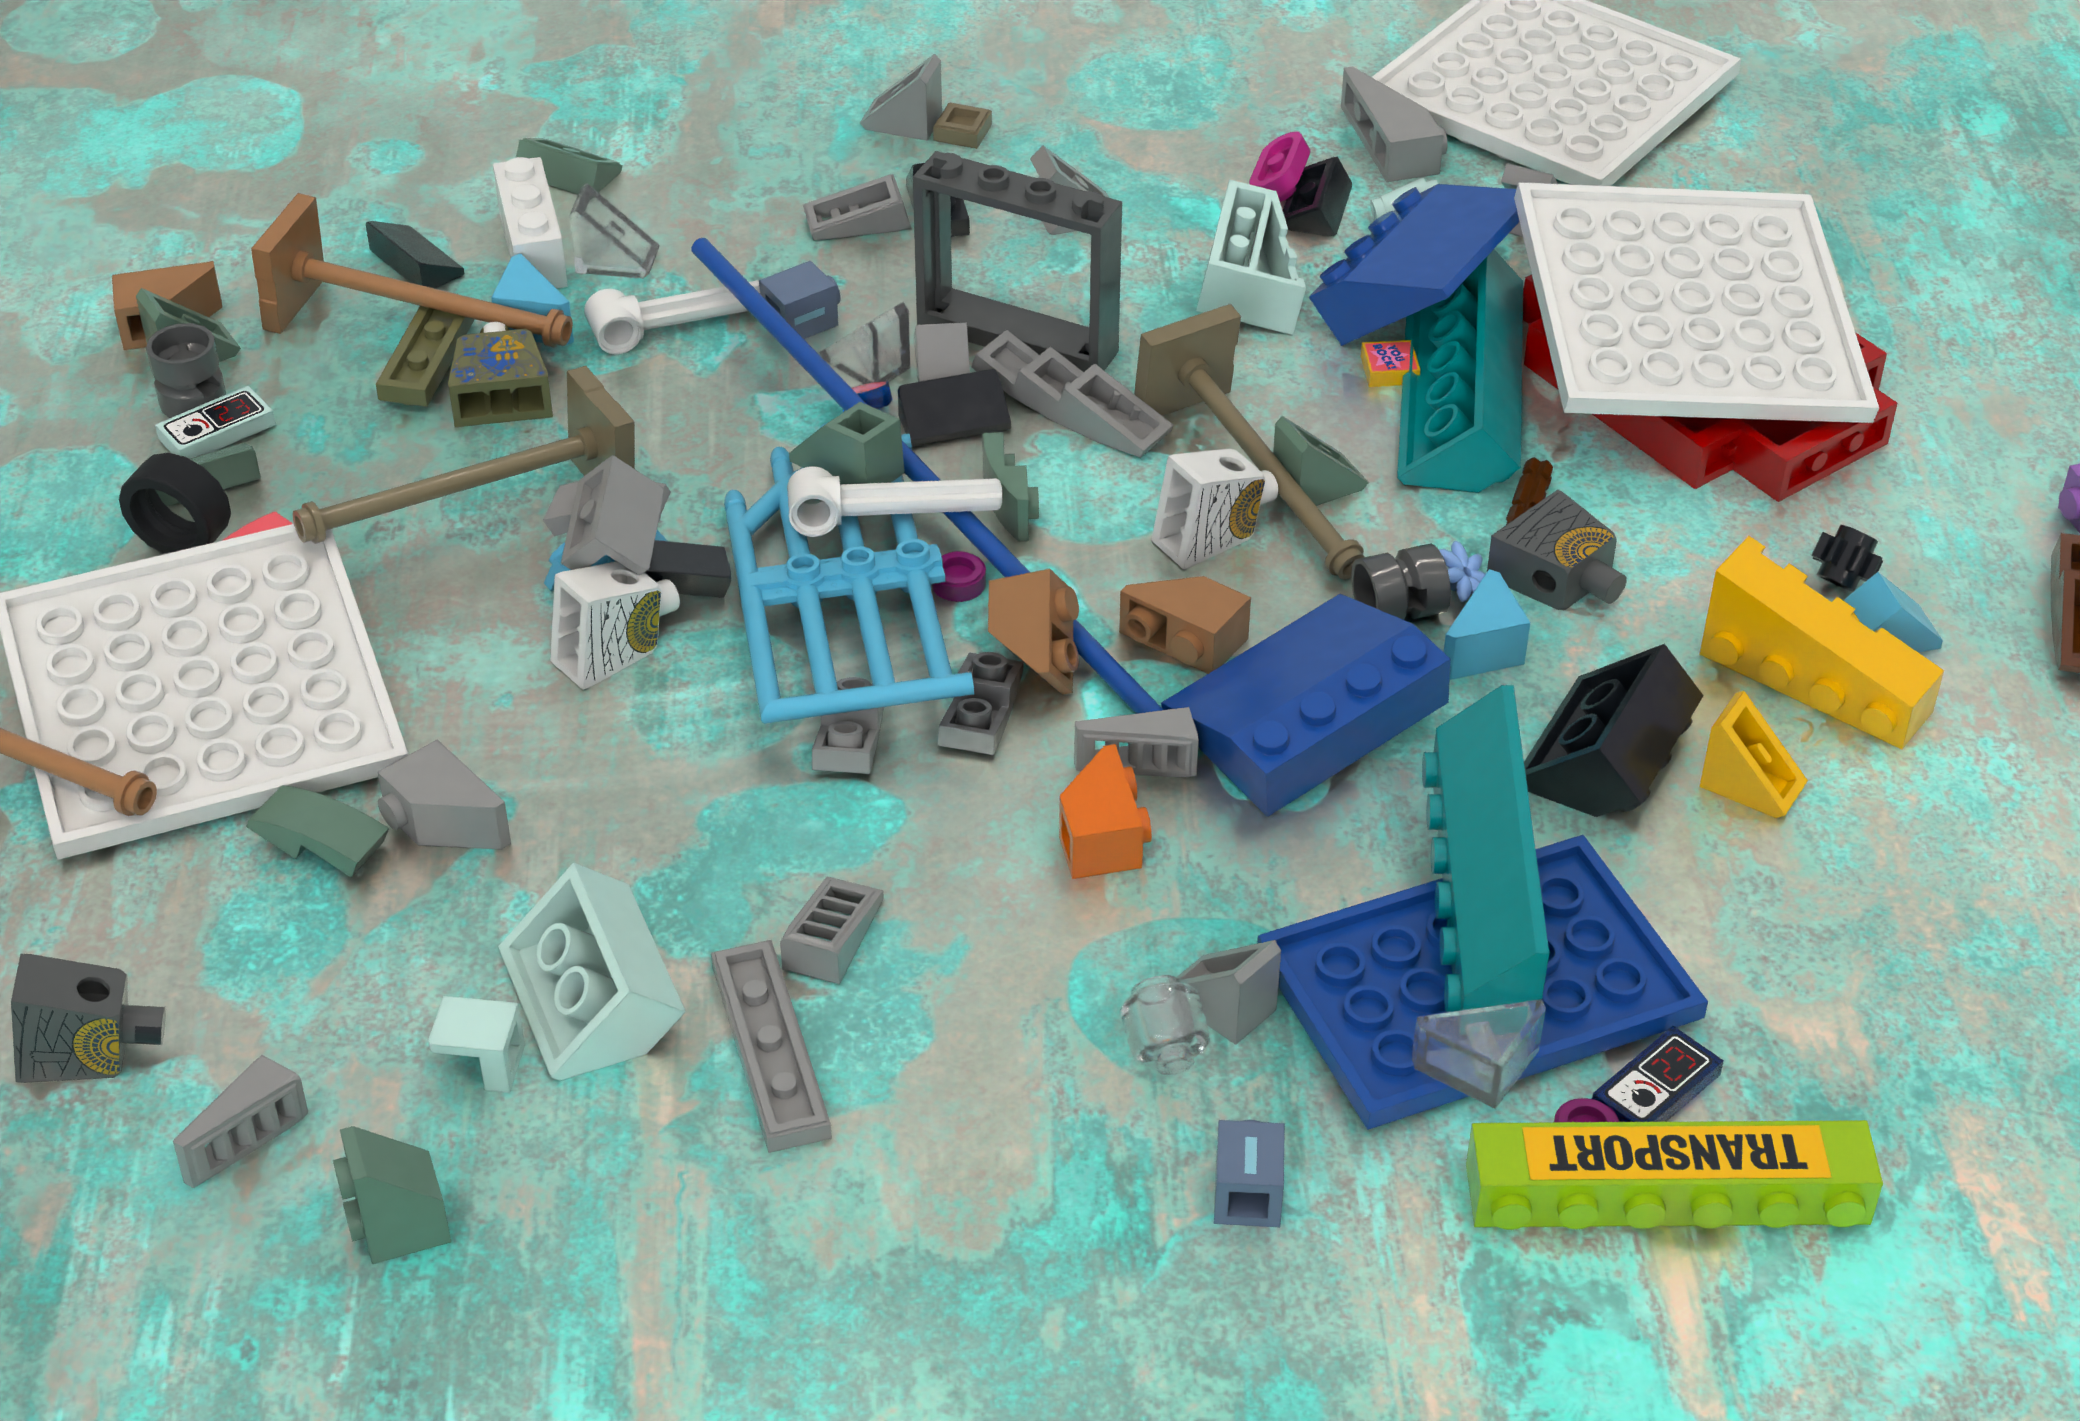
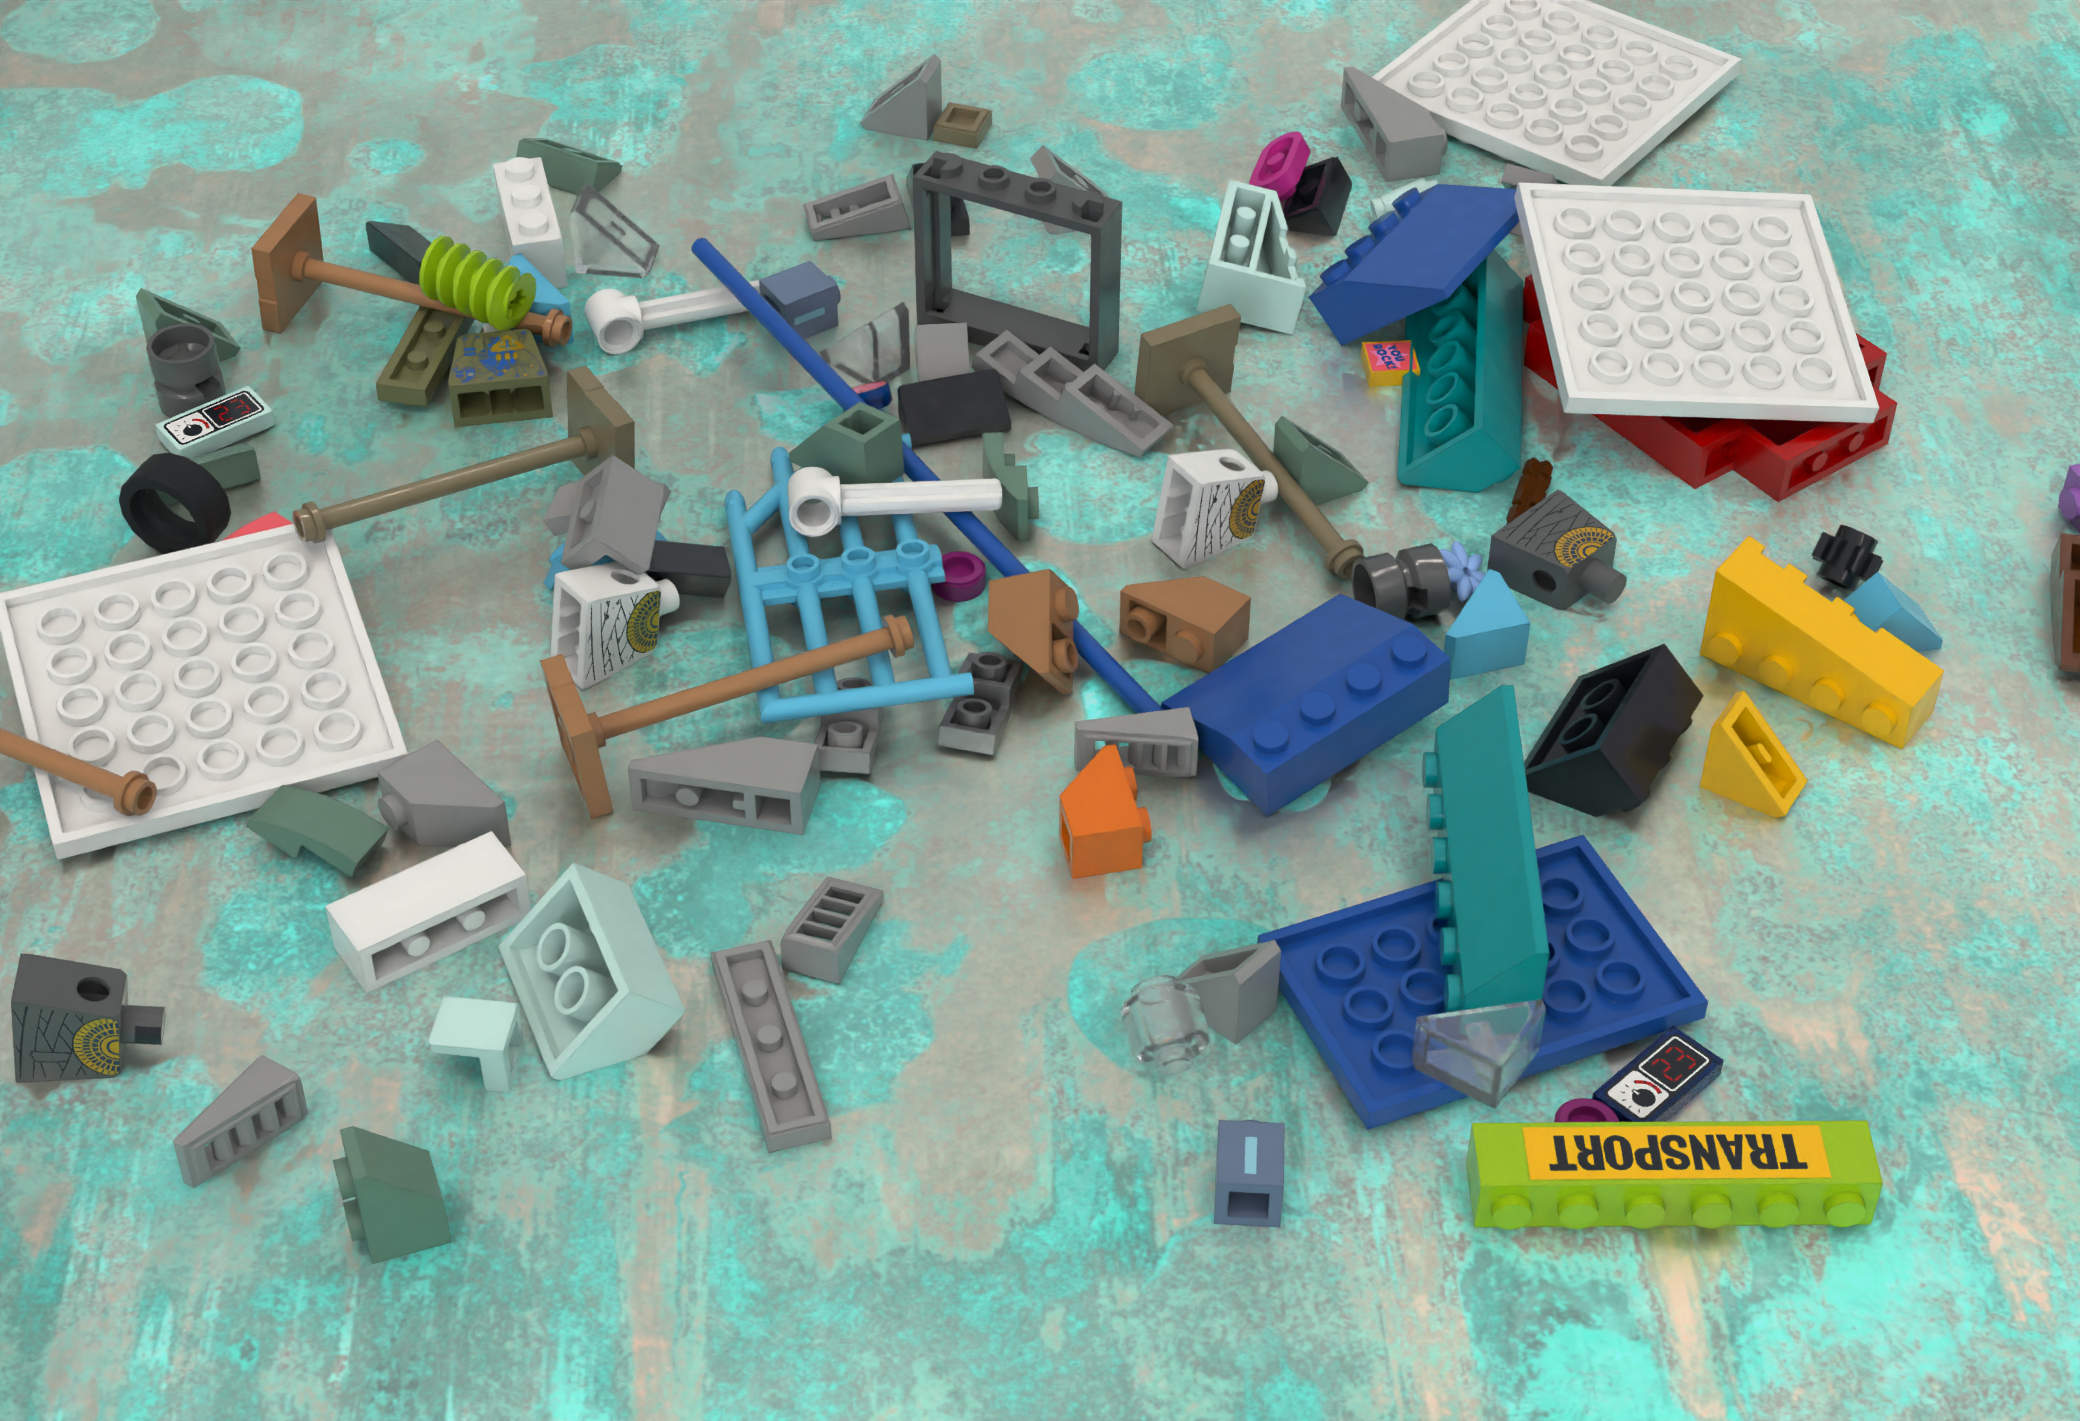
medium nougat slope [112,261,223,350] -> none
none -> white brick [325,831,531,993]
none -> lime piece [419,235,537,331]
none -> medium nougat tile [540,614,914,819]
none -> light grey slope [628,736,821,835]

